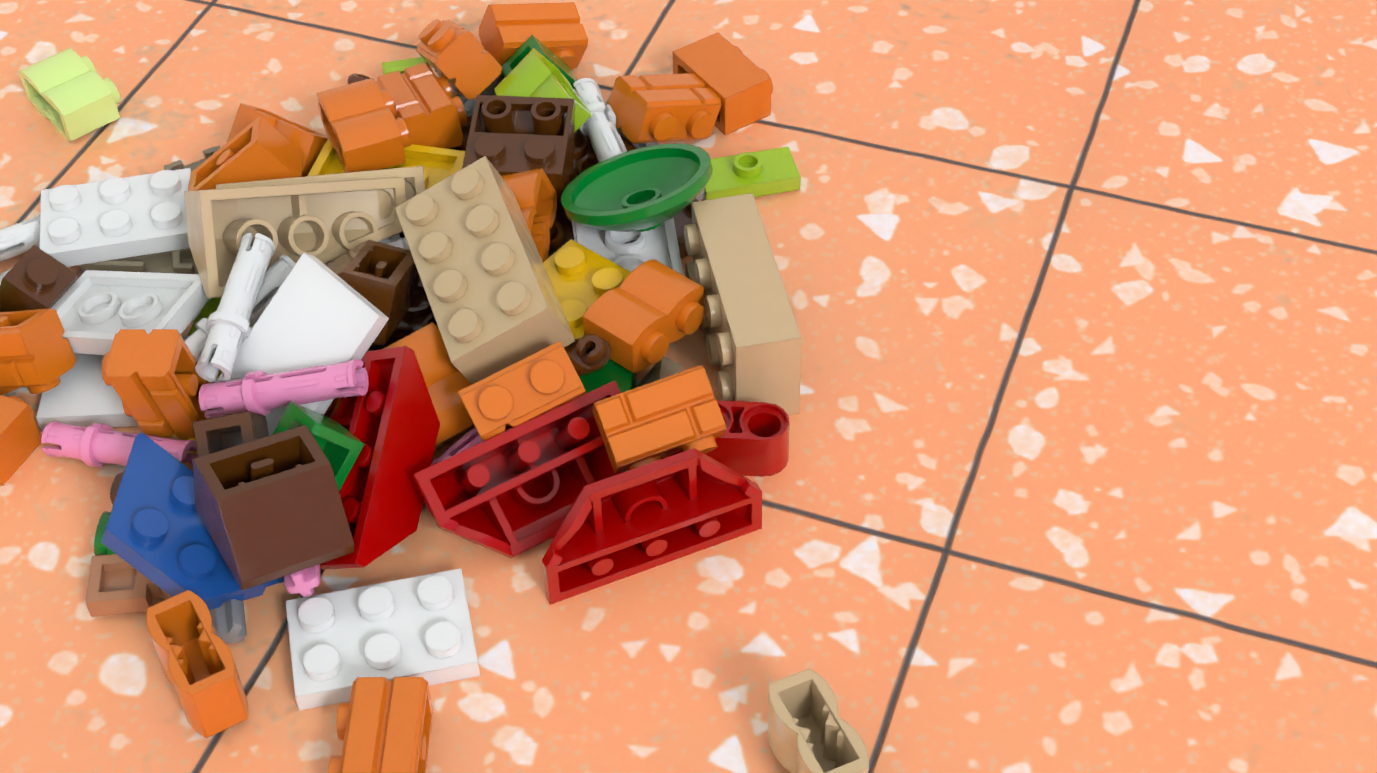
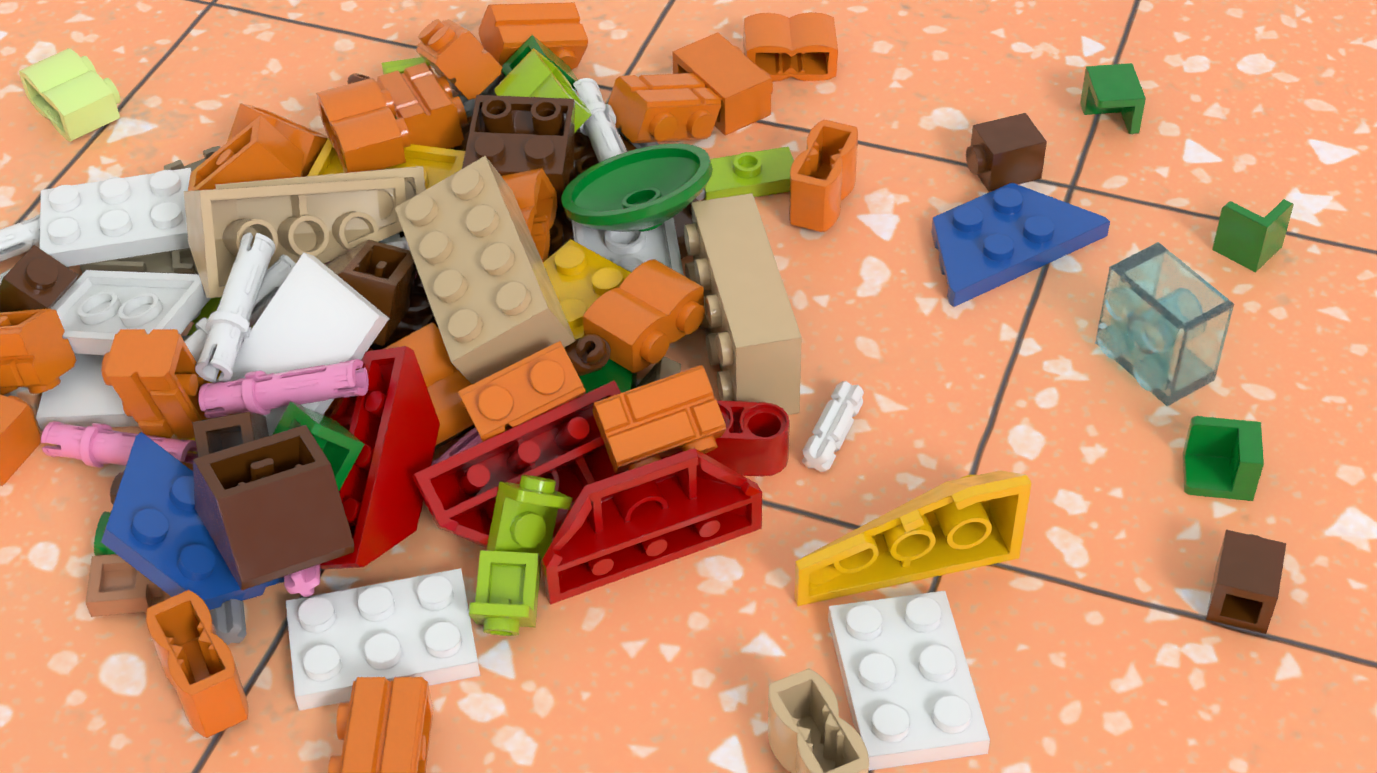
none -> lime bracket [469,550,542,636]
none -> lime bracket [486,475,572,560]
none -> orange brick [743,12,838,82]
none -> orange brick [789,119,858,232]
none -> yellow wedge [794,470,1032,606]
none -> white axle [802,381,864,472]
none -> white plate [828,591,990,771]
none -> blue wing [931,183,1110,307]
none -> reddish brown brick [966,113,1047,192]
none -> green panel [1080,63,1146,134]
none -> clear light blue brick [1095,242,1234,406]
none -> green panel [1183,416,1264,501]
none -> reddish brown brick [1206,530,1286,634]
none -> green panel [1212,199,1294,273]

